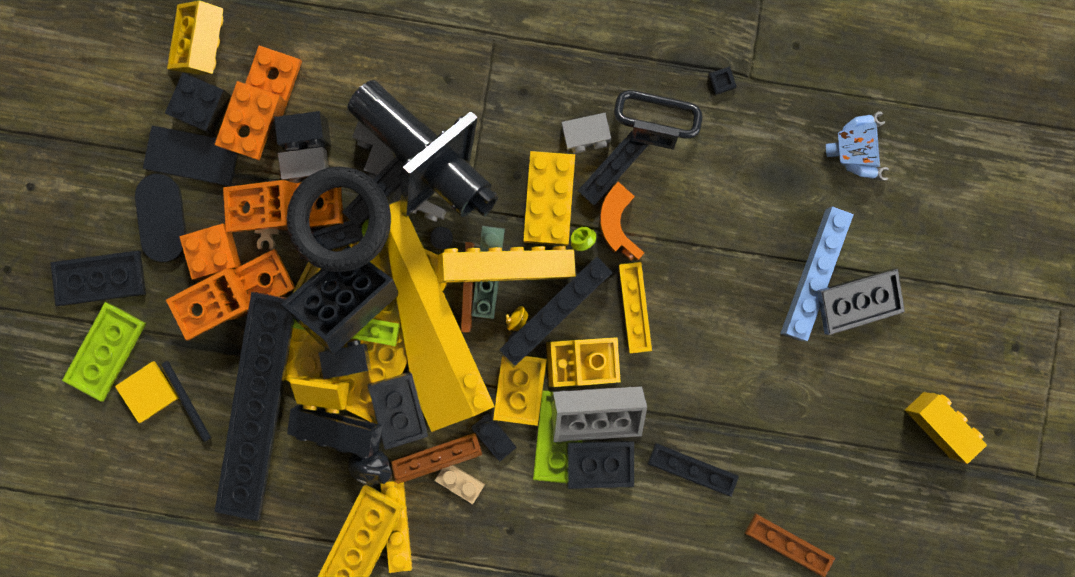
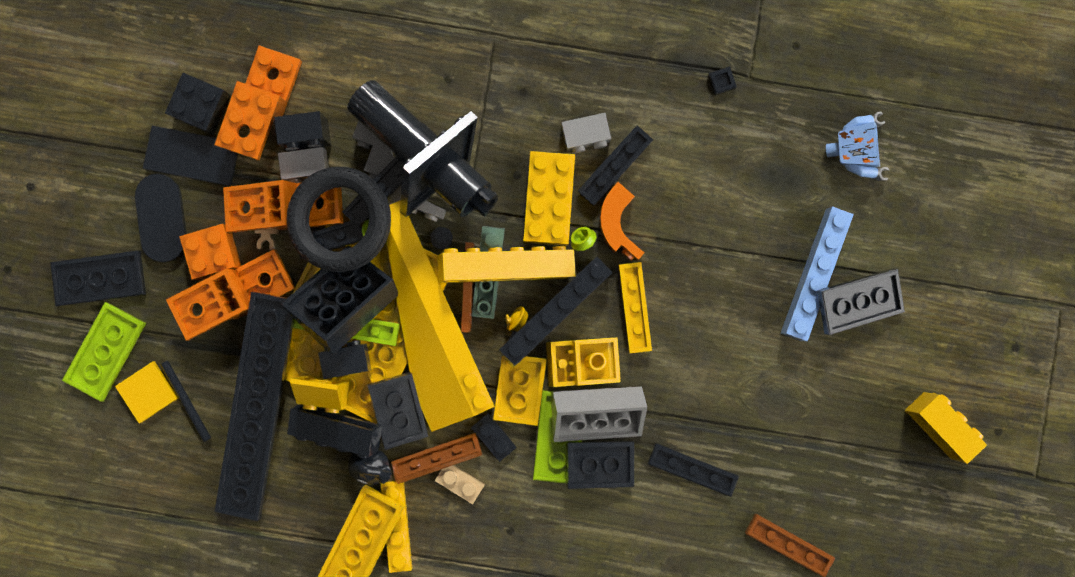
yellow slope [167,0,223,75] -> none
black bar [614,90,703,150] -> none

